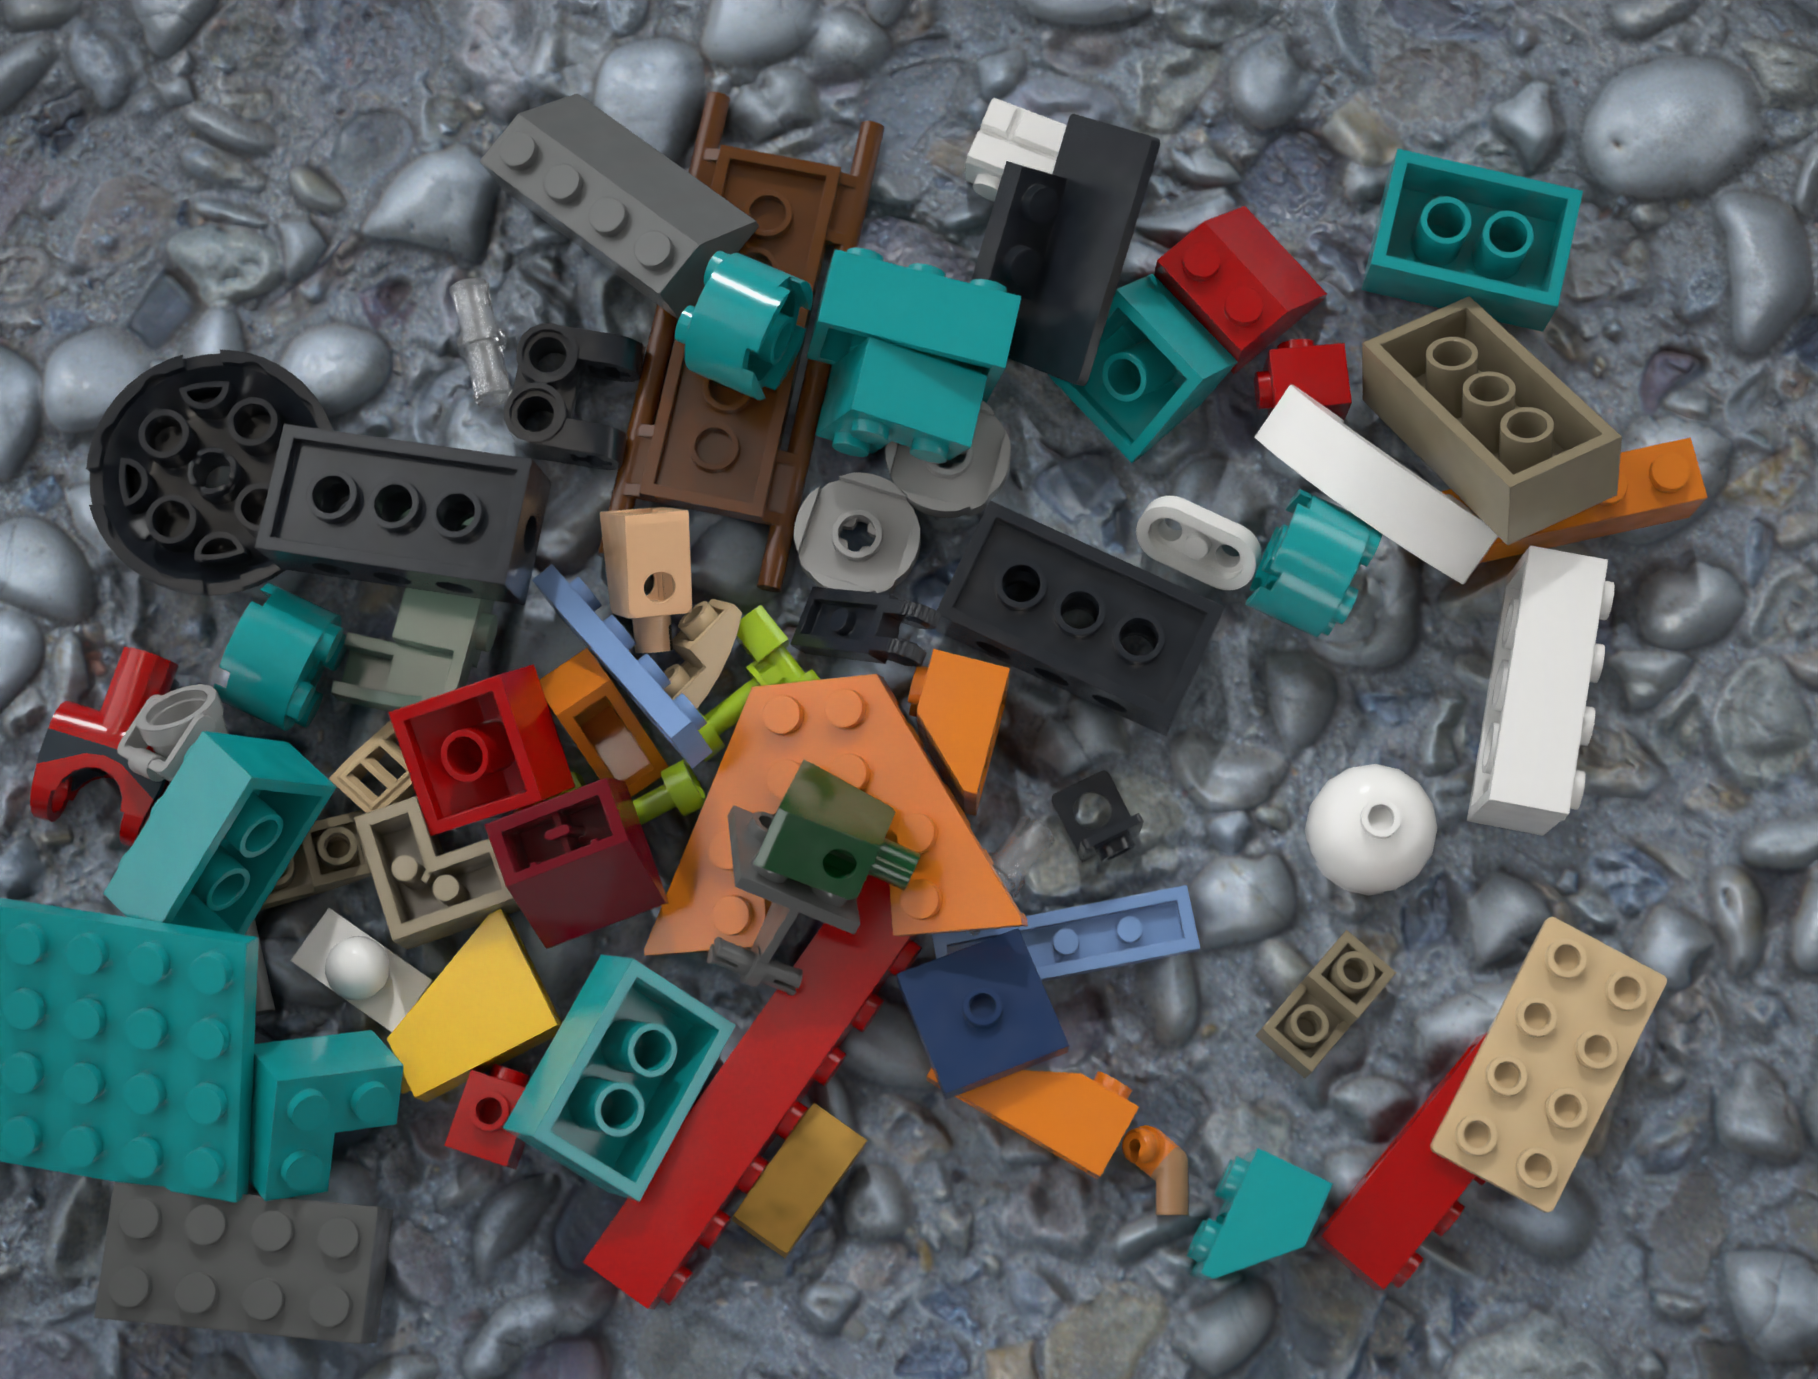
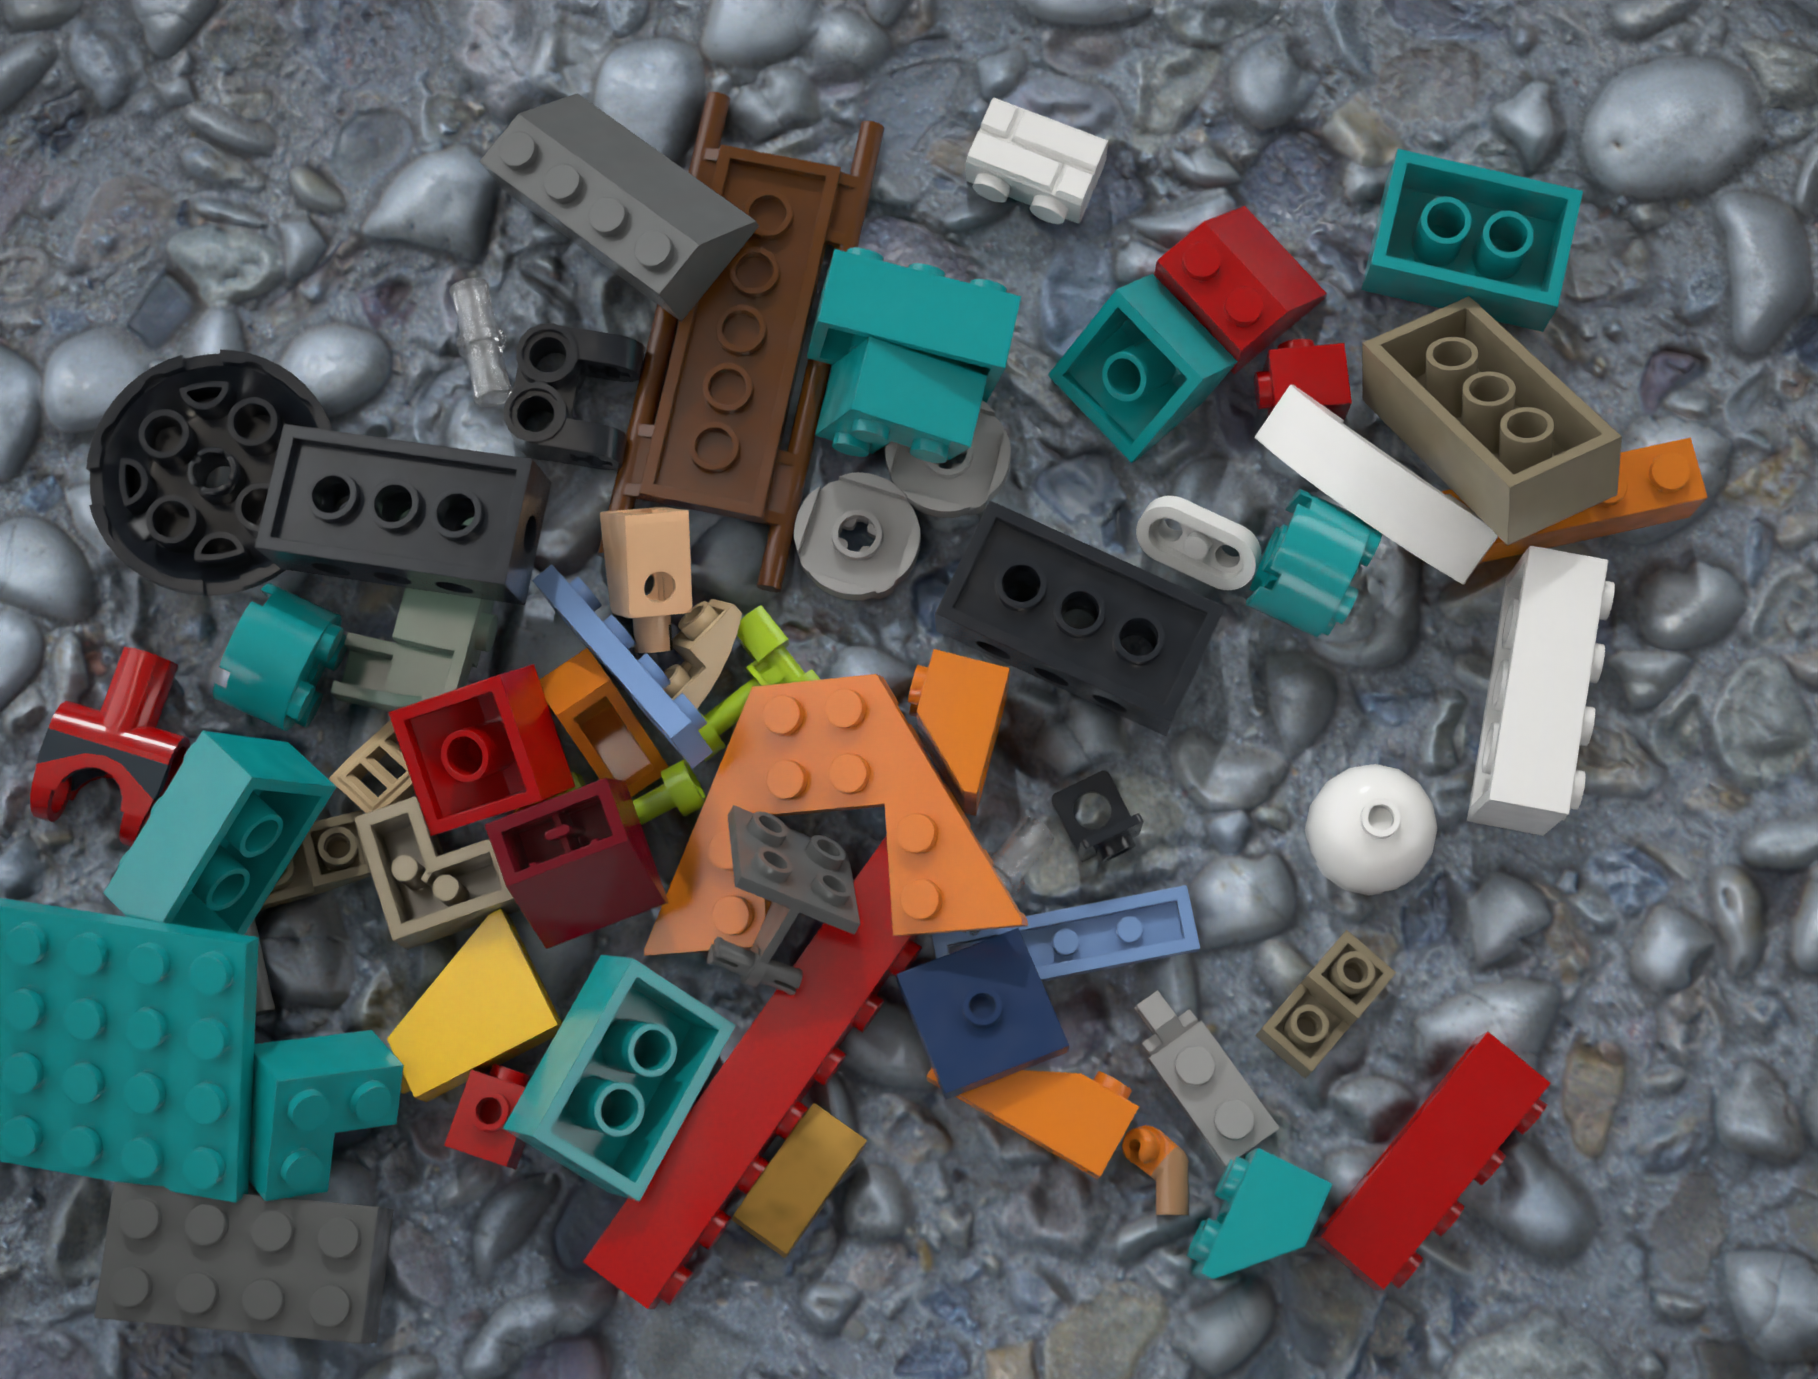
light grey piece [117,684,229,782] -> none
white tile [290,908,434,1032] -> none
teal brick [675,251,813,400] -> none
dark green torso [753,760,921,900] -> none
black hinge [790,587,941,667] -> none
black bracket [971,114,1160,386] -> none
tan bracket [1430,917,1667,1213] -> none
none -> light grey hinge [1134,990,1279,1167]

